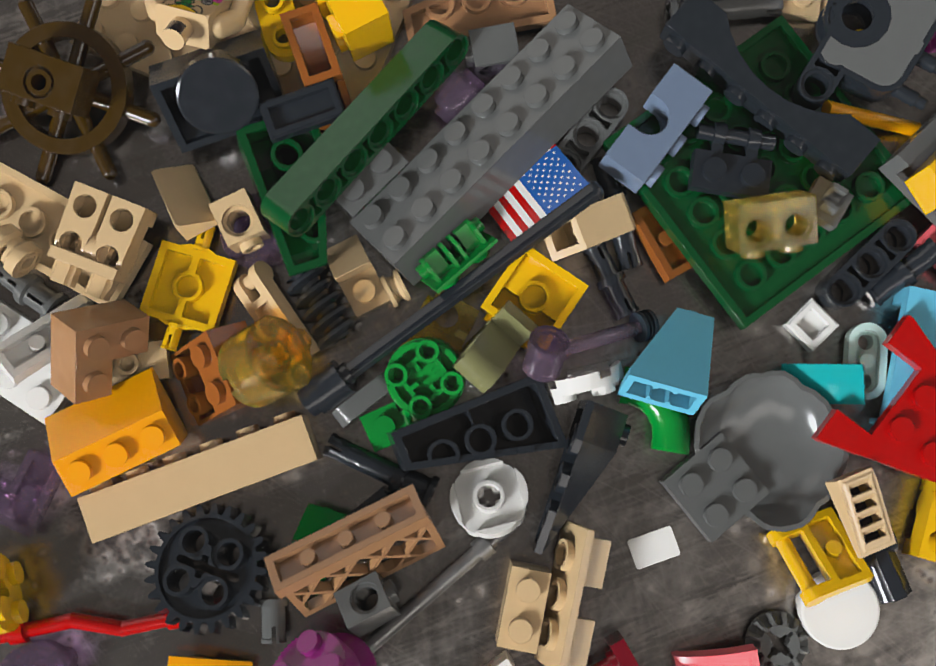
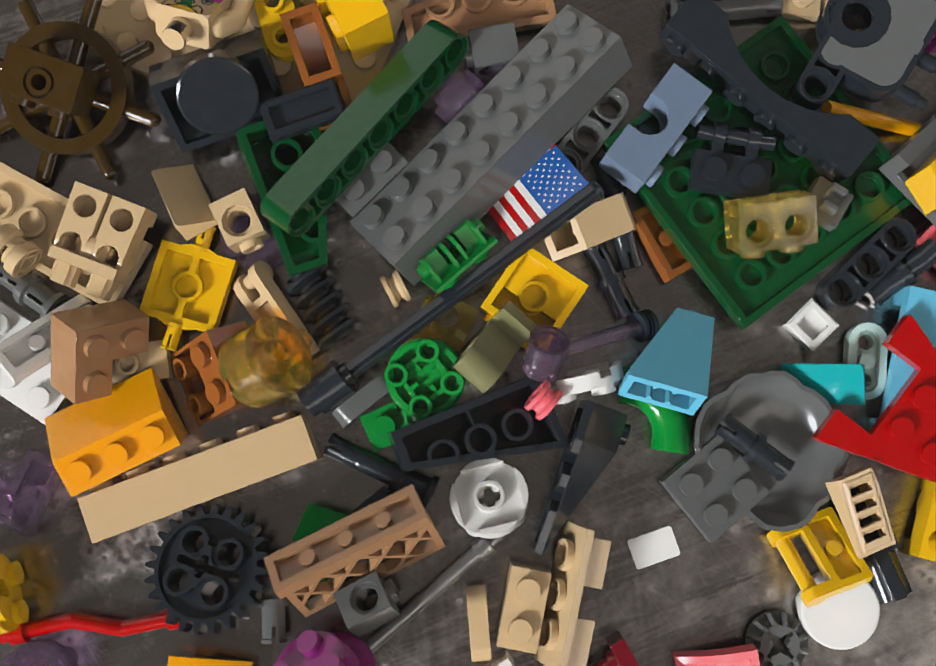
tan slope [327,234,391,319] -> none
none -> tan beam [466,584,492,662]
none -> coral bush [524,380,563,420]
none -> black pin [714,413,795,481]

